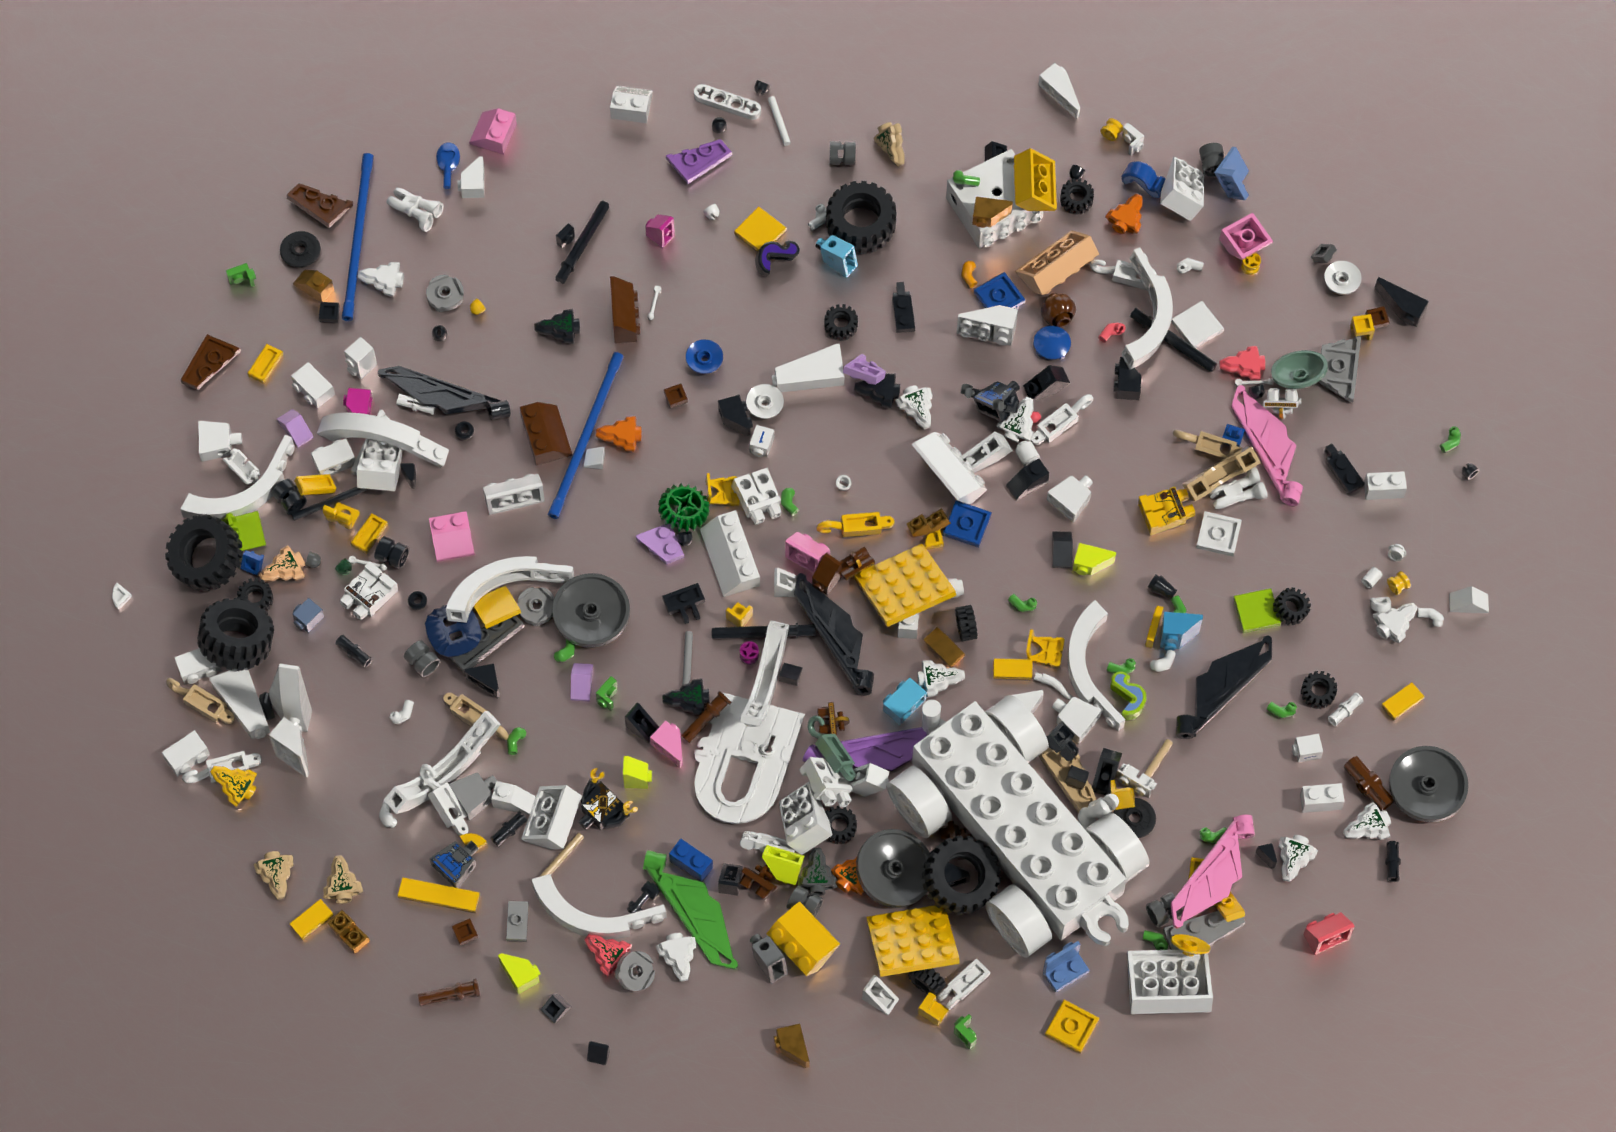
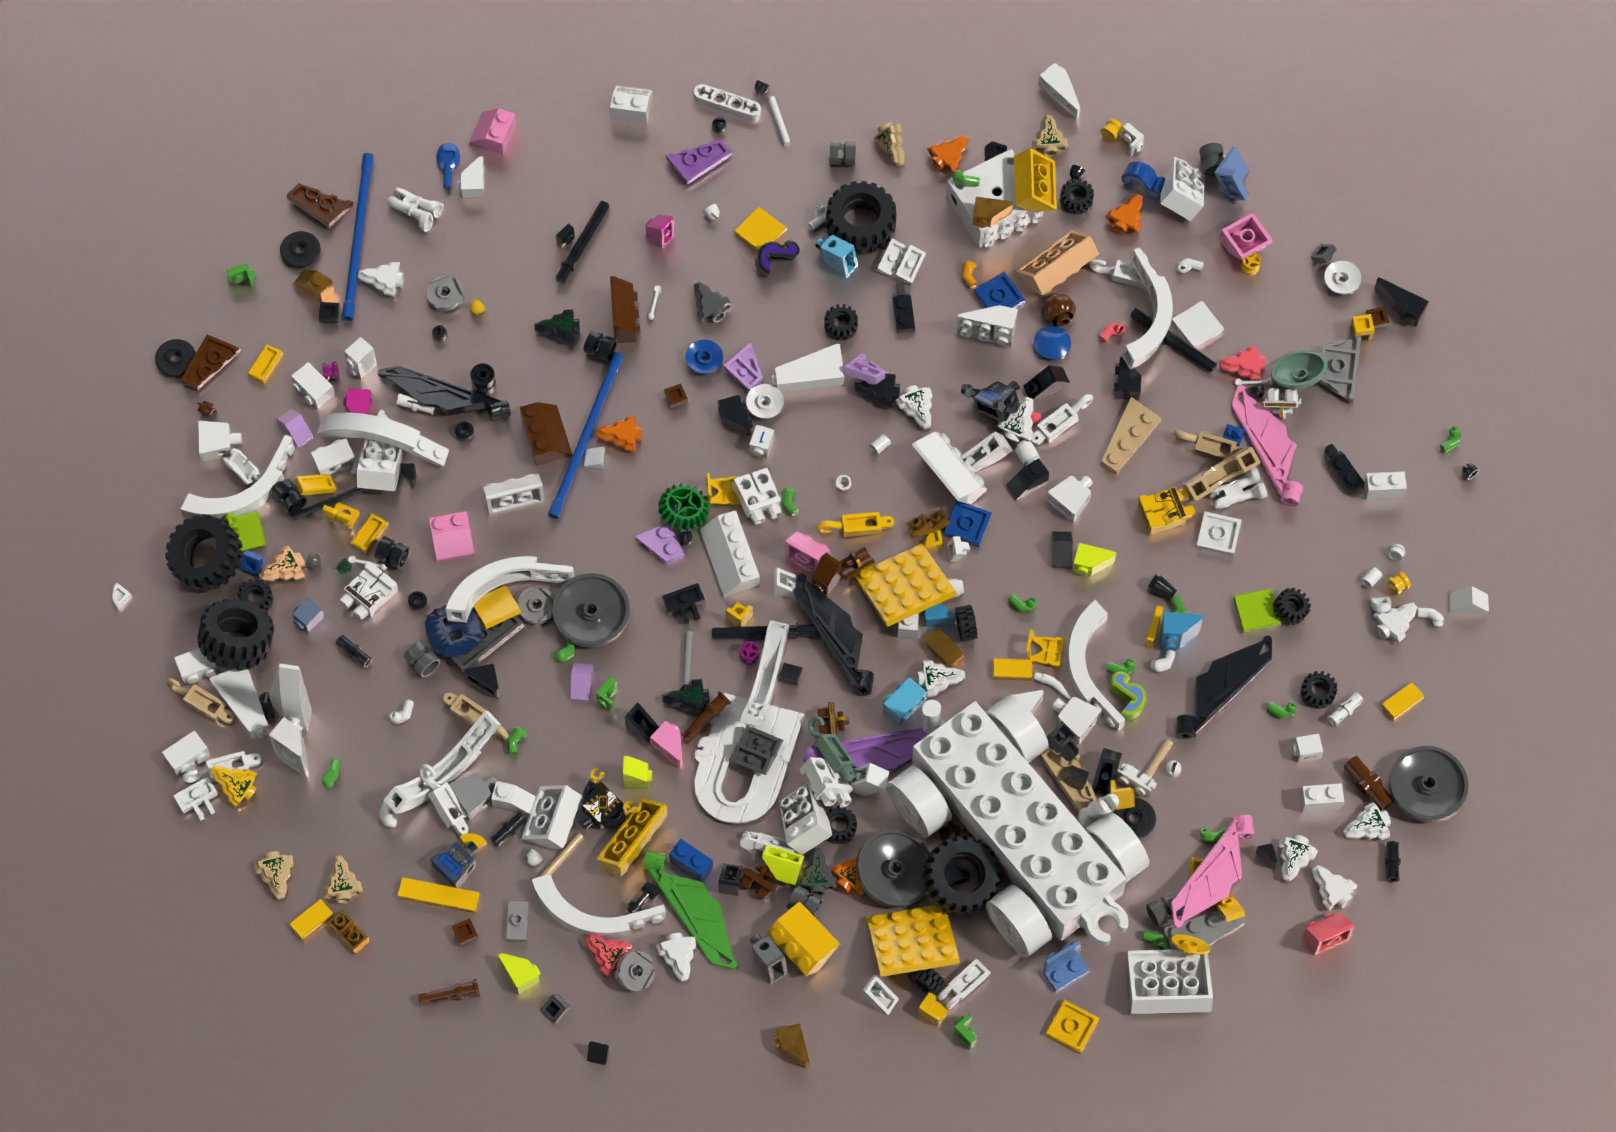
none -> black wheel [155,339,196,376]
none -> white hinge [173,777,218,821]
none -> reddish brown plate [197,401,217,416]
none -> bright green arm [321,759,340,788]
none -> magenta wheel [322,361,340,381]
none -> black wheel [470,363,496,396]
none -> white hinge [525,849,543,866]
none -> black wheel [583,330,617,362]
none -> yellow slope [596,798,667,877]
none -> dark grey rock [694,281,733,322]
none -> lavender wing [724,343,763,392]
none -> dark grey slope [730,726,784,775]
none -> white hinge [870,434,891,455]
none -> white slope [875,238,926,284]
none -> dark azure slope [924,603,956,627]
none -> orange rock [927,135,969,173]
none -> white tile [947,537,970,562]
none -> tan rock [1032,115,1069,158]
none -> tan wing [1101,397,1161,474]
none -> white hinge [1165,760,1181,777]
none -> white rock [1312,865,1357,910]

